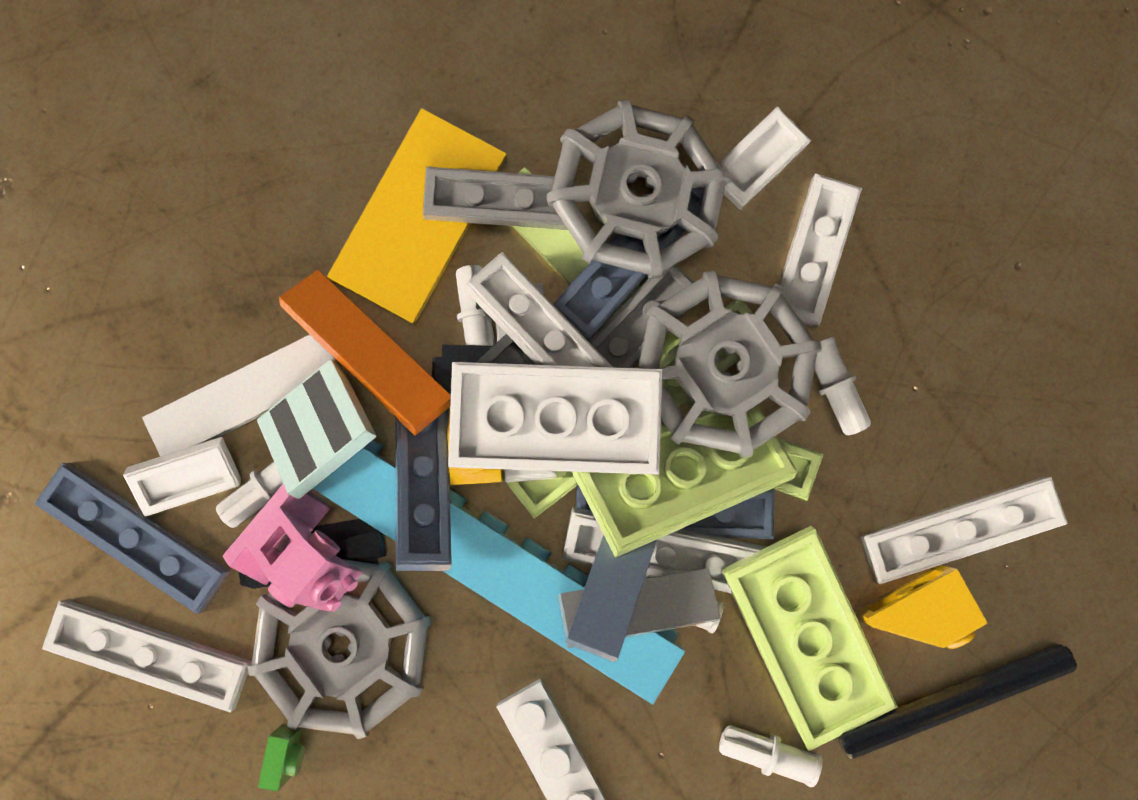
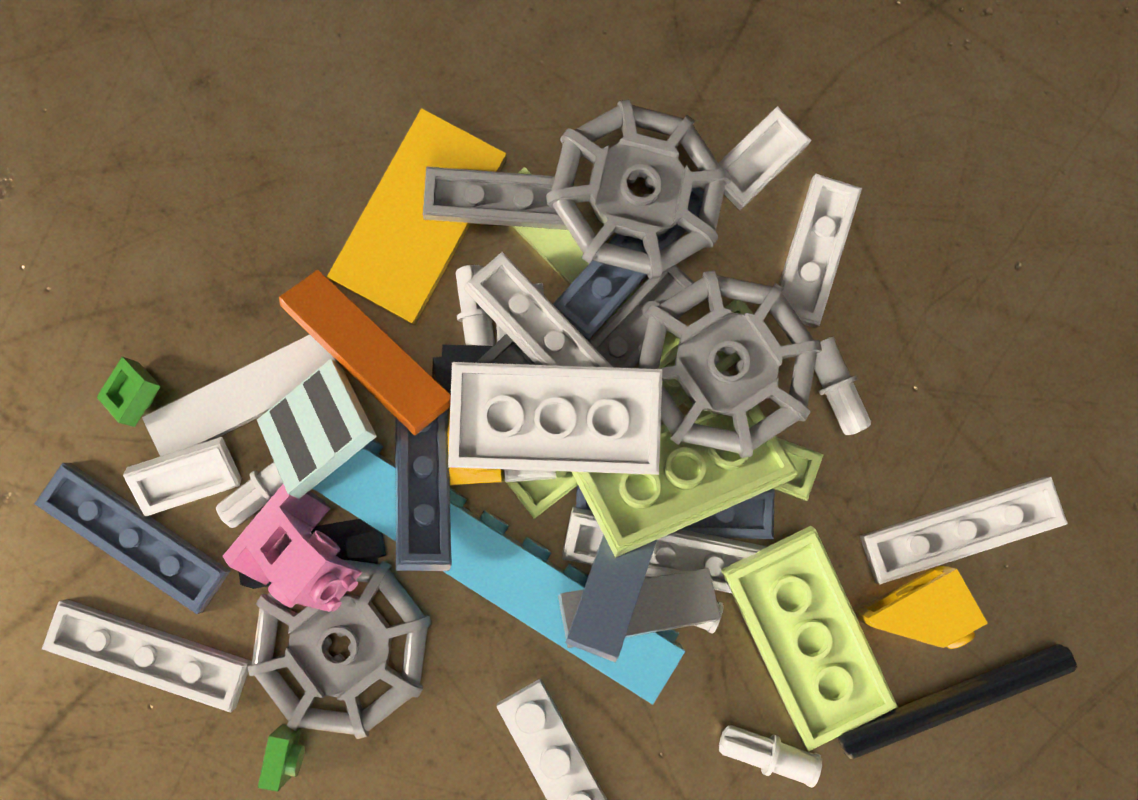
none -> bright green plate [97,357,161,427]

